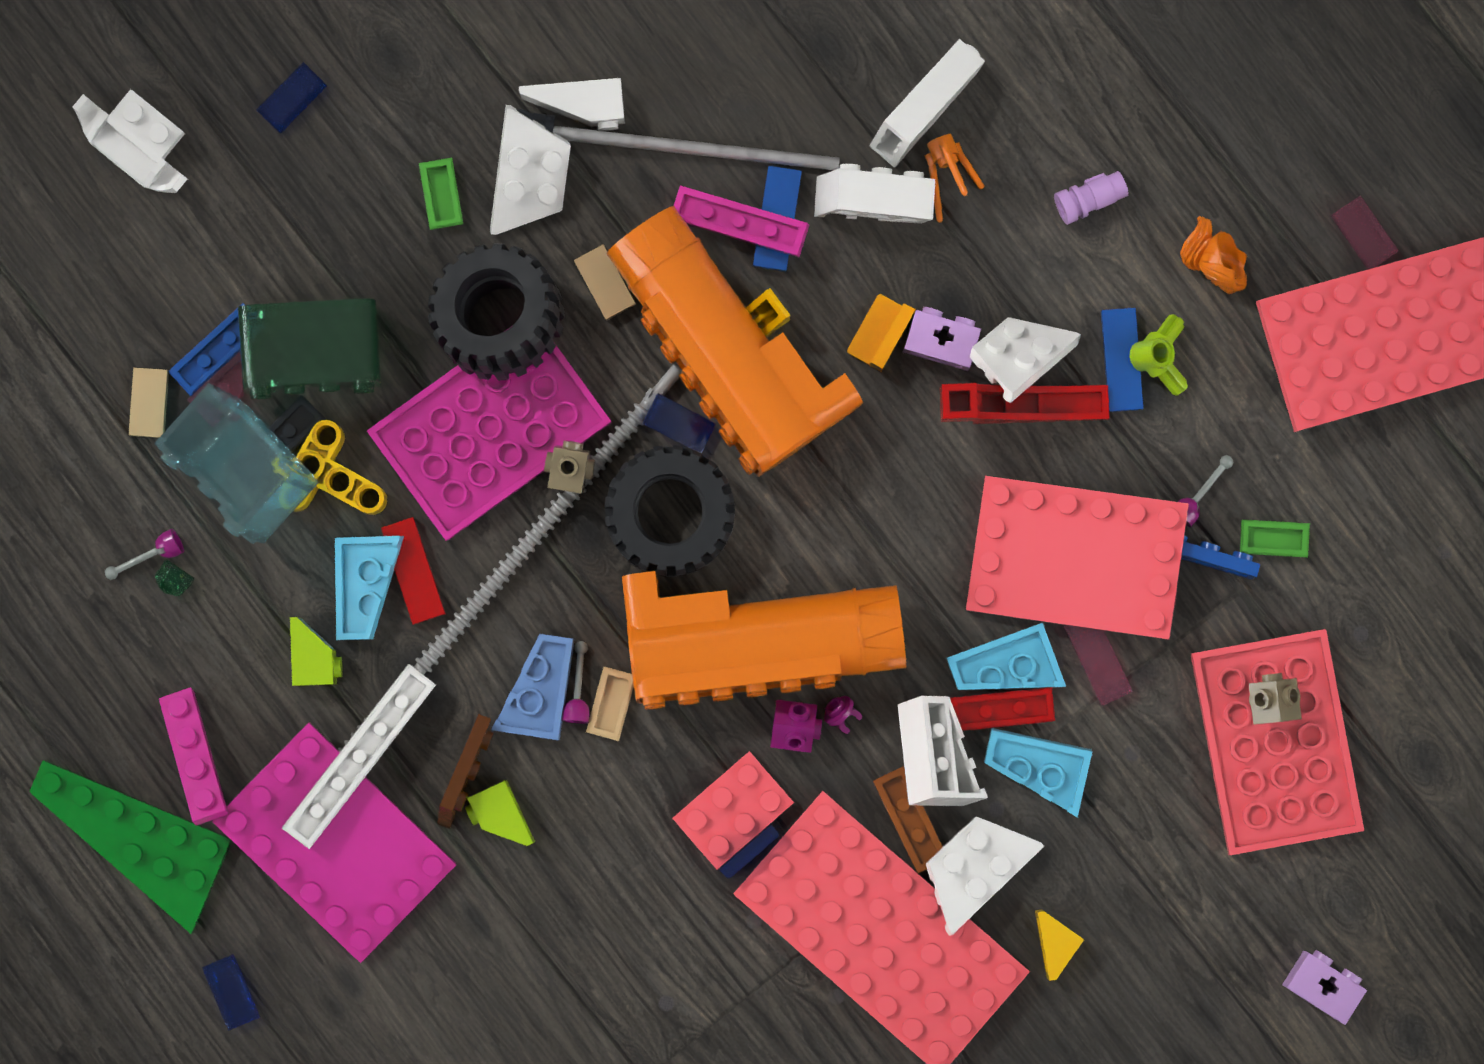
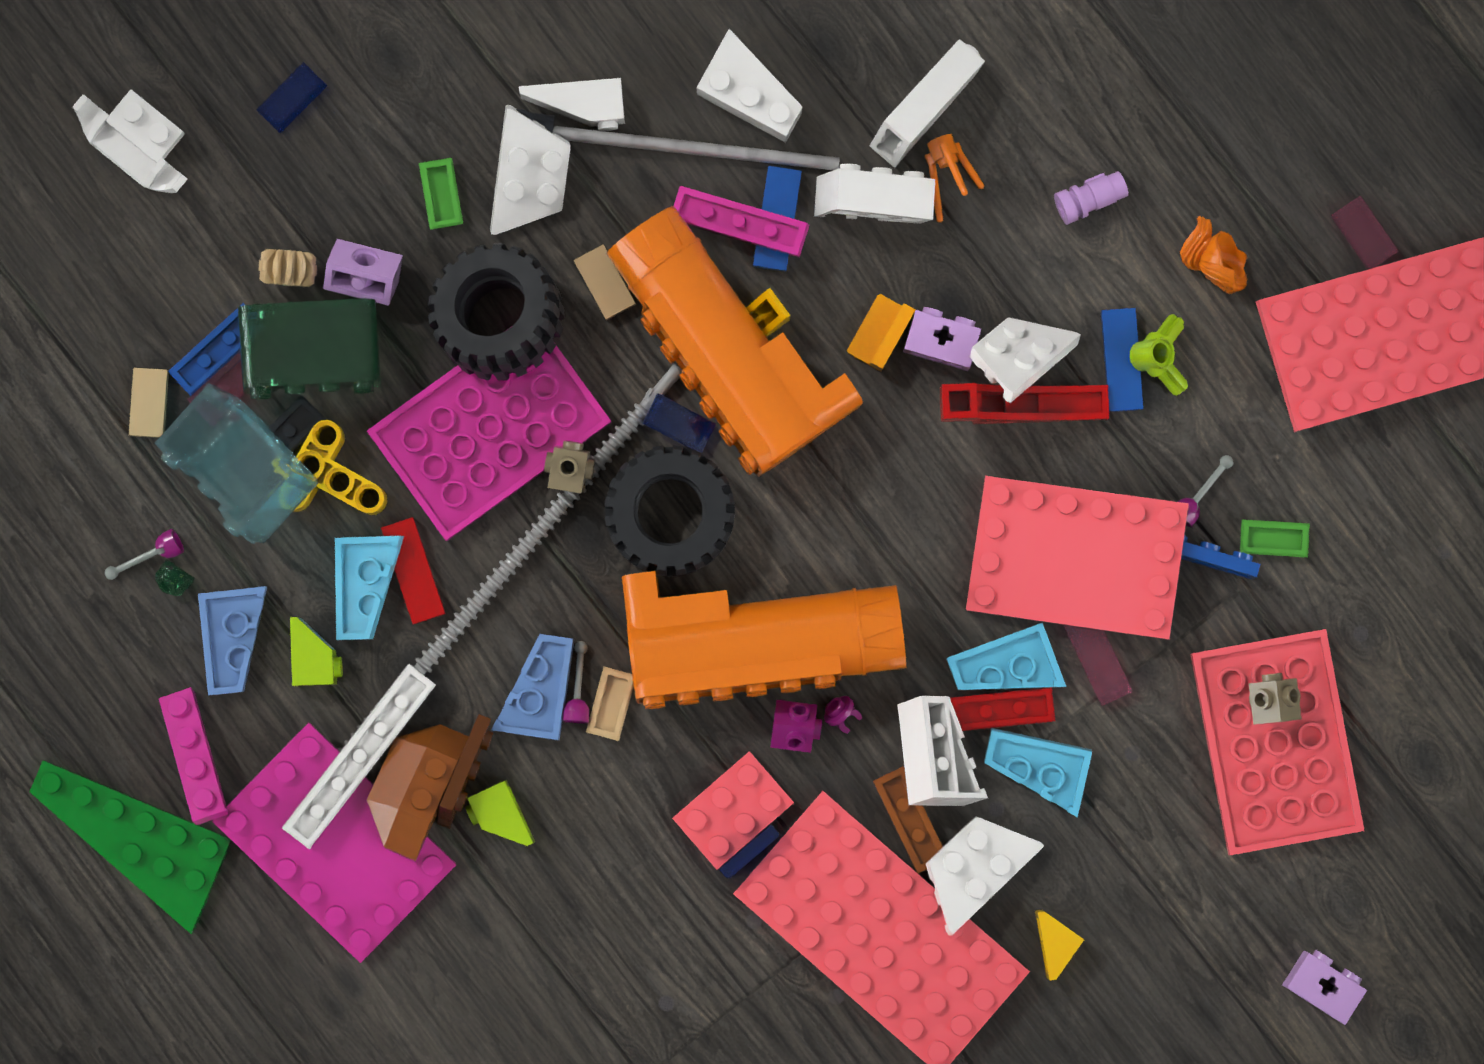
clear blue tile [202,954,260,1031] -> none
none -> medium blue wing [198,586,267,696]
none -> tan gear [258,249,317,287]
none -> lavender brick [323,239,403,306]
none -> dark orange wedge [367,724,469,862]
none -> white wedge [697,29,802,143]

